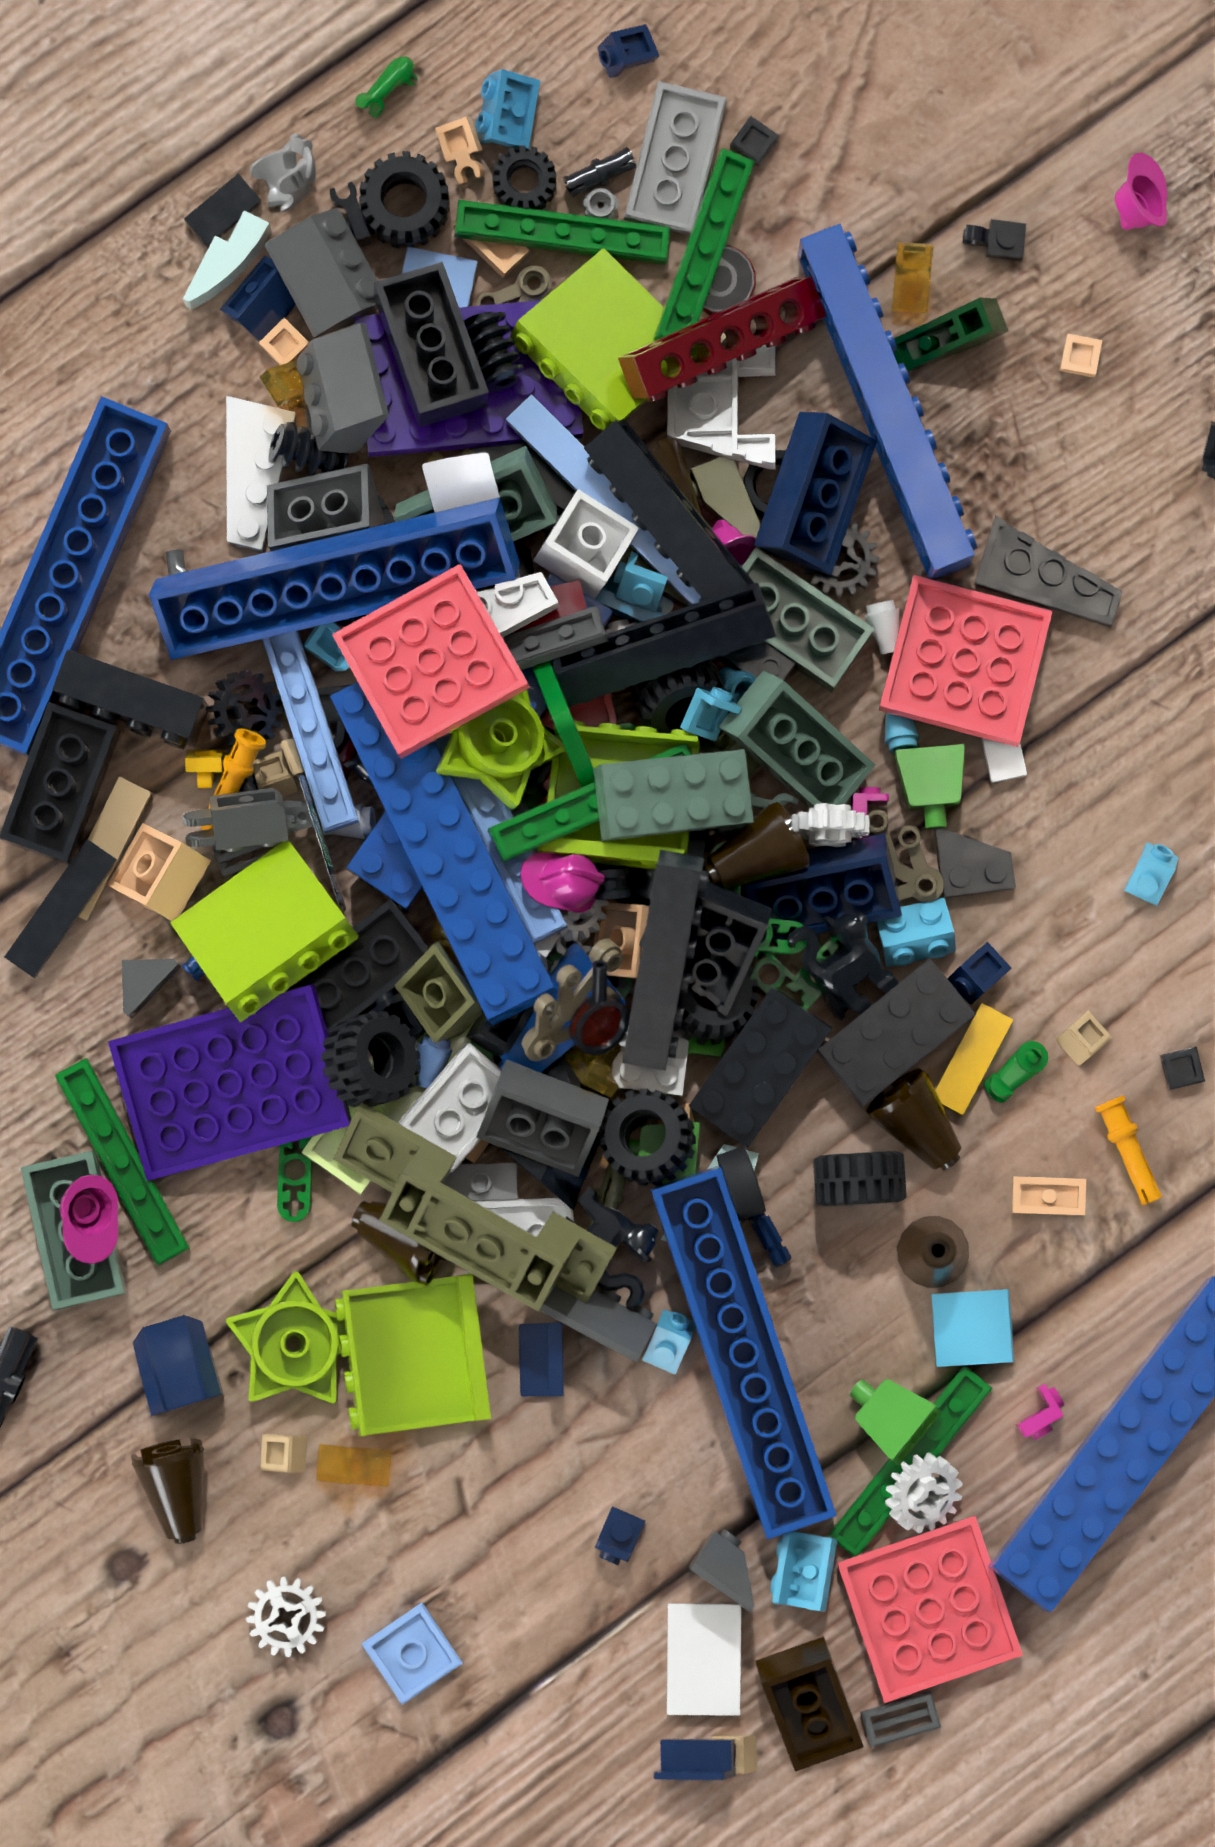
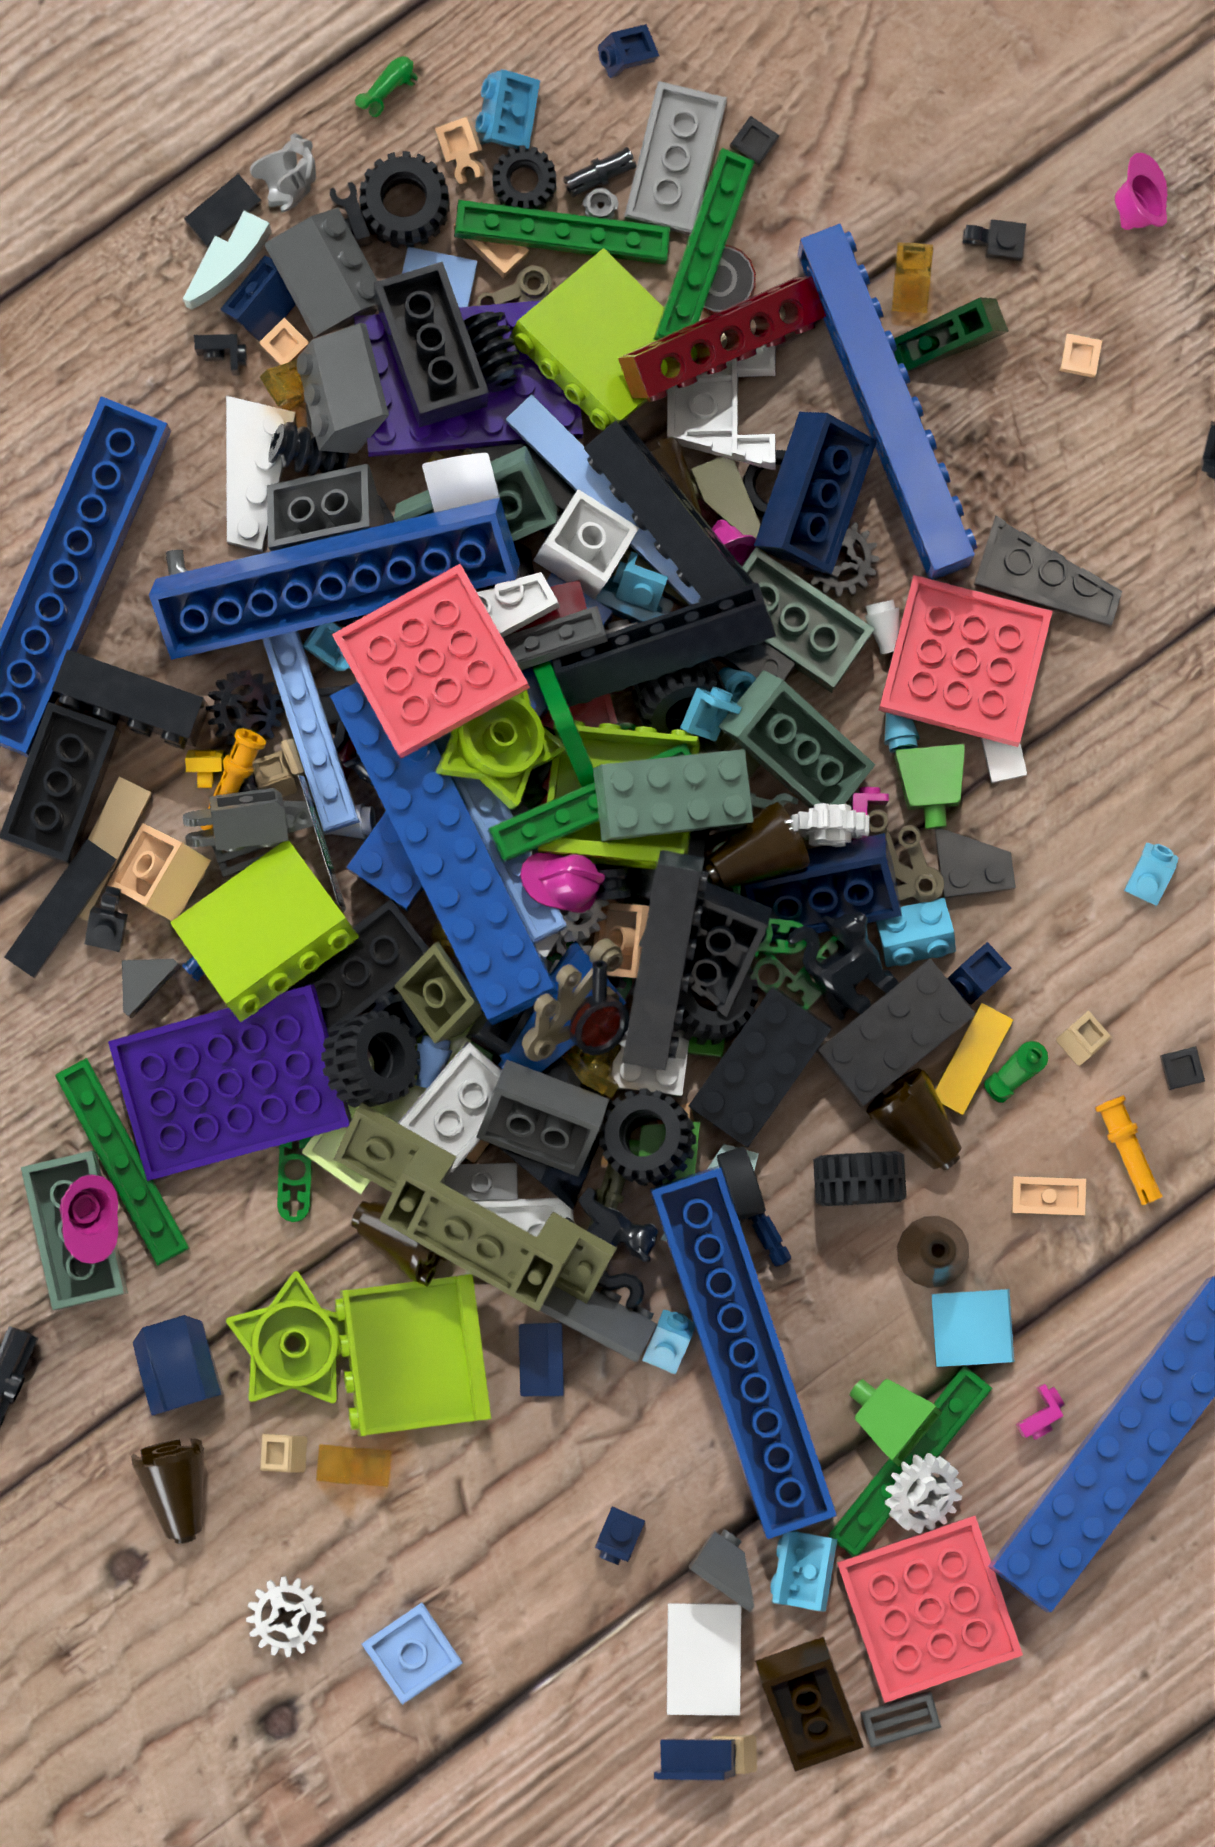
none -> black plate [84,886,128,952]
none -> black bracket [194,334,247,376]

